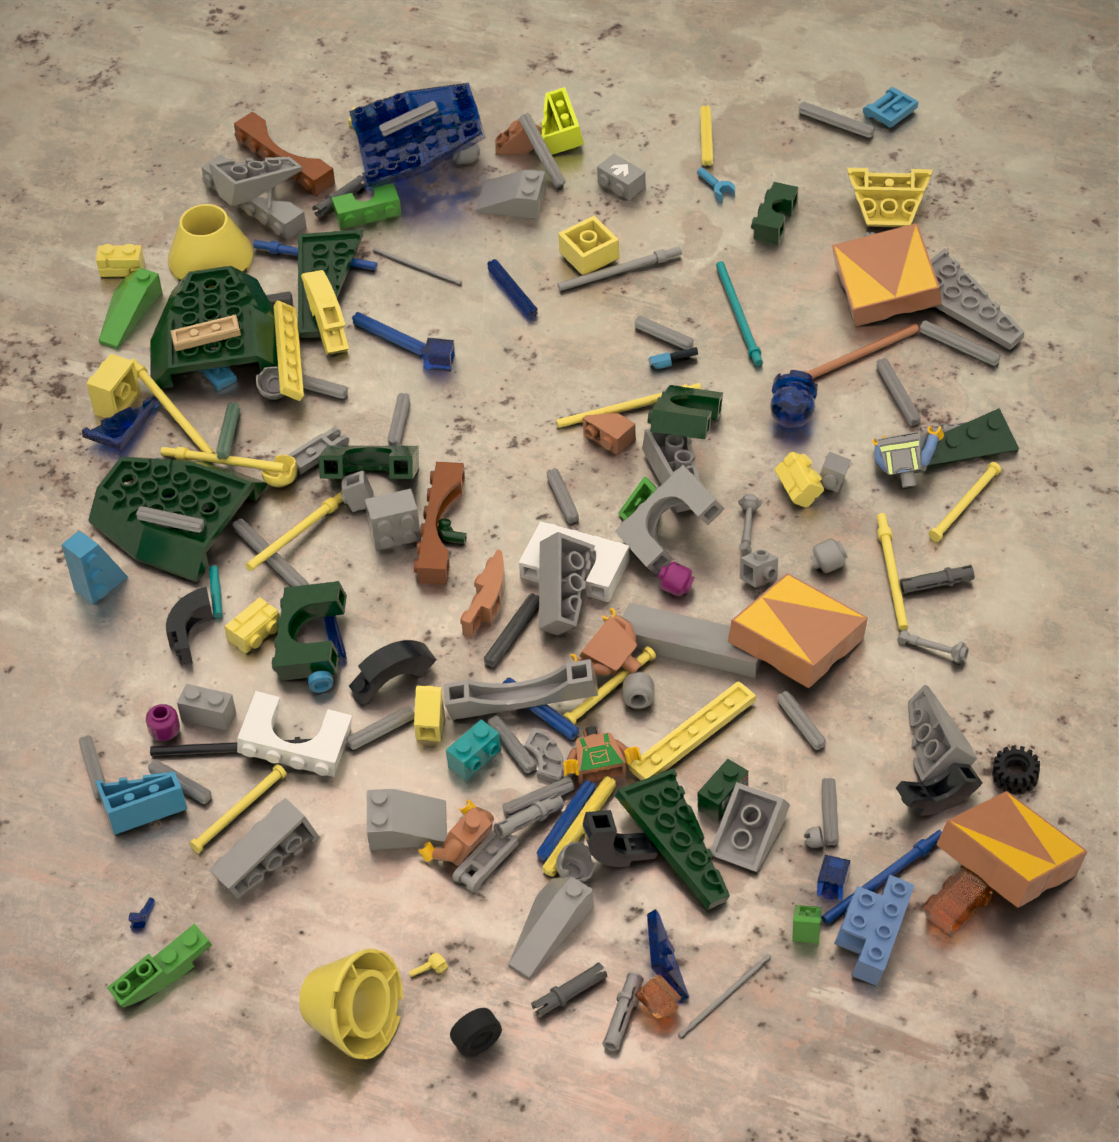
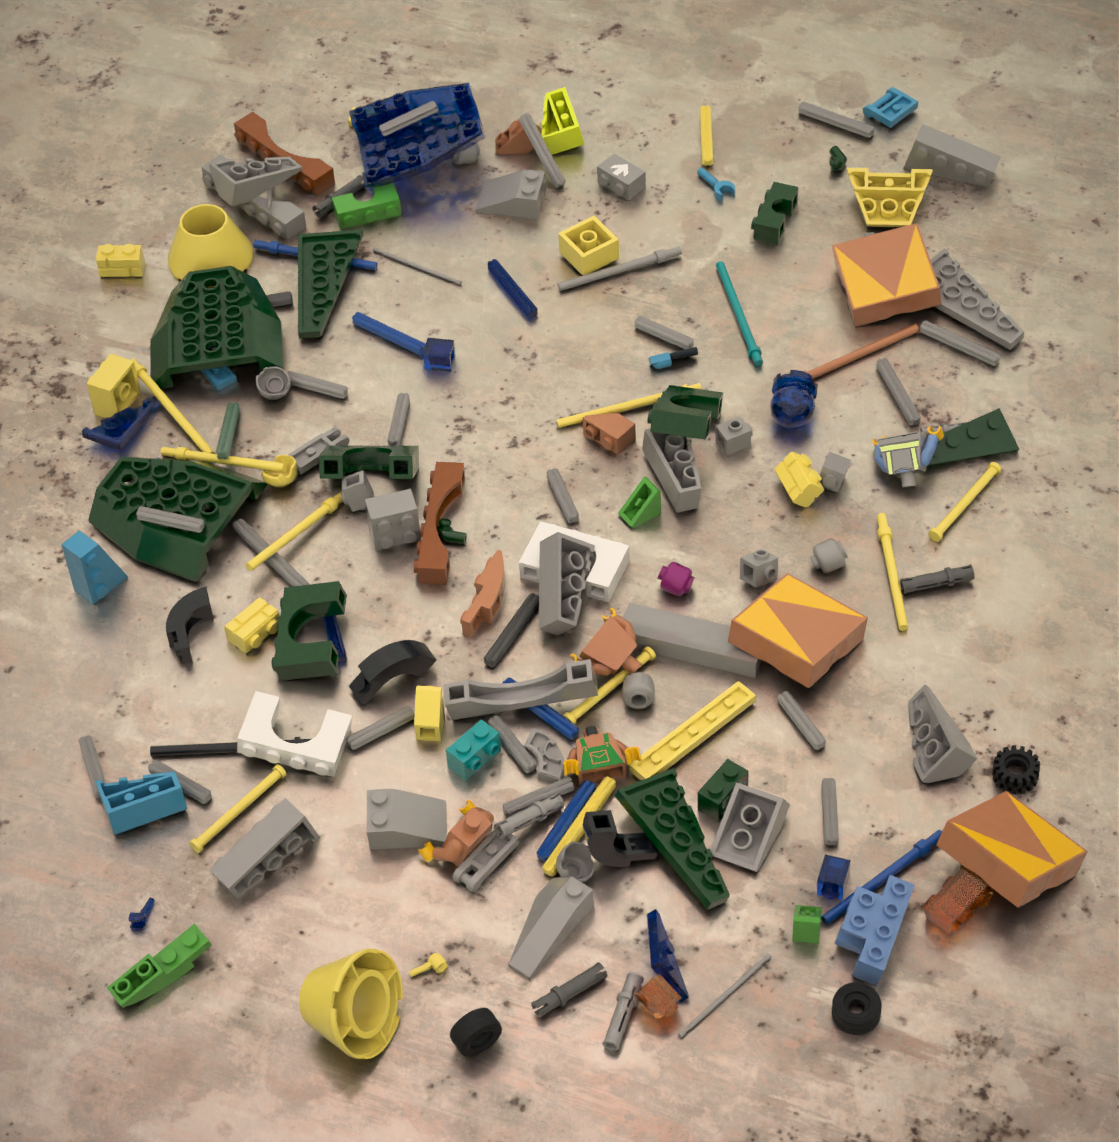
bright green wedge [99,268,162,349] -> none
magenta head [145,704,180,741] -> none
tan tile [171,315,241,351] -> none
light grey brick [177,684,236,731] -> none
teal piece [209,566,223,619] -> none
light yellow tile [274,300,304,401] -> none
light yellow slope [301,270,349,355] -> none
dark azure tile [308,671,333,693] -> none
light grey arch [615,465,725,575] -> none
light grey piece [738,494,762,555] -> none
light grey hinge [804,826,824,848] -> none
black arch [896,763,983,816] -> none
light grey piece [897,630,969,664] -> none
none -> light grey brick [716,416,753,456]
none -> dark green arm [829,146,847,171]
none -> black tyre [832,982,882,1035]
none -> light grey wedge [903,124,1001,187]

